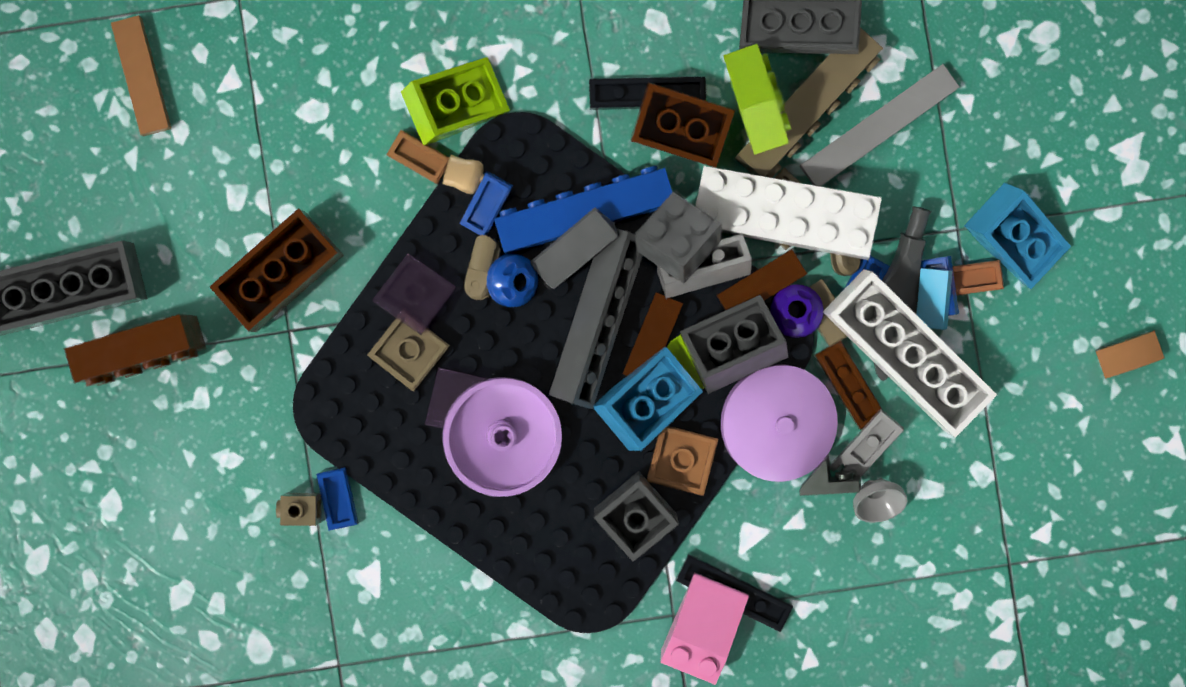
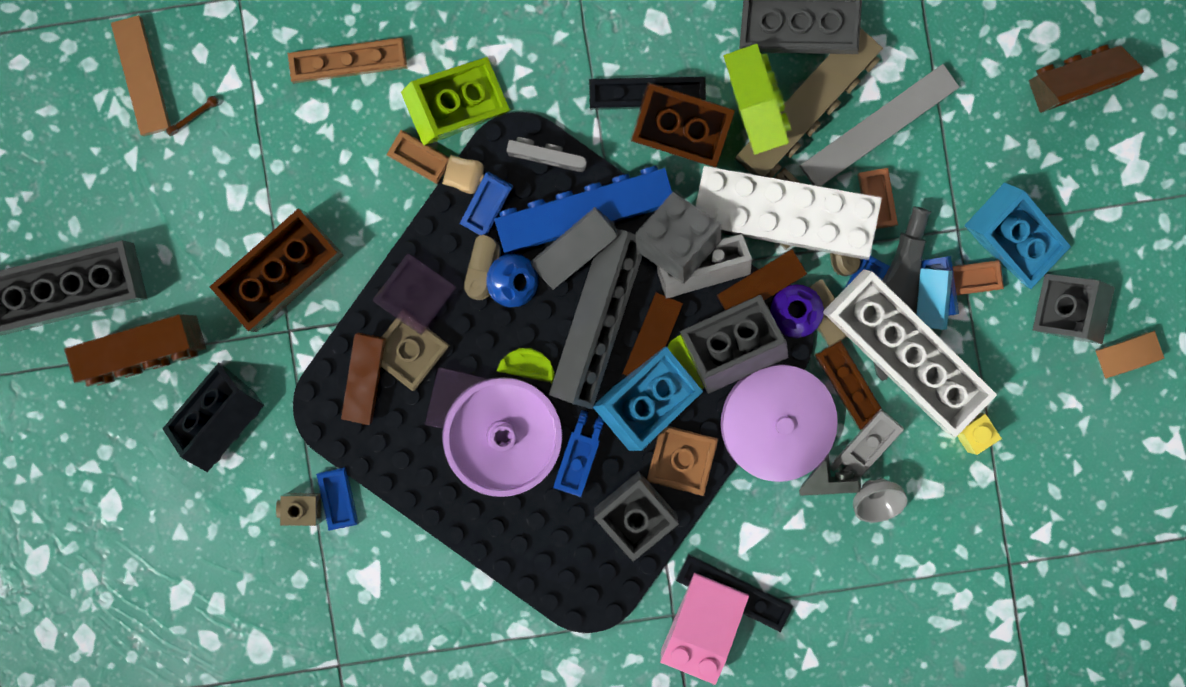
none -> black slope [162,362,264,472]
none -> reddish brown hinge [166,96,218,136]
none -> medium nougat tile [287,37,408,84]
none -> reddish brown tile [341,332,386,425]
none -> lime tile [497,348,554,383]
none -> light grey hinge [506,137,586,172]
none -> blue hinge [553,410,604,497]
none -> nougat tile [858,168,898,229]
none -> light yellow brick [957,413,1002,455]
none -> reddish brown slope [1029,44,1144,113]
none -> dark grey slope [1033,274,1115,344]

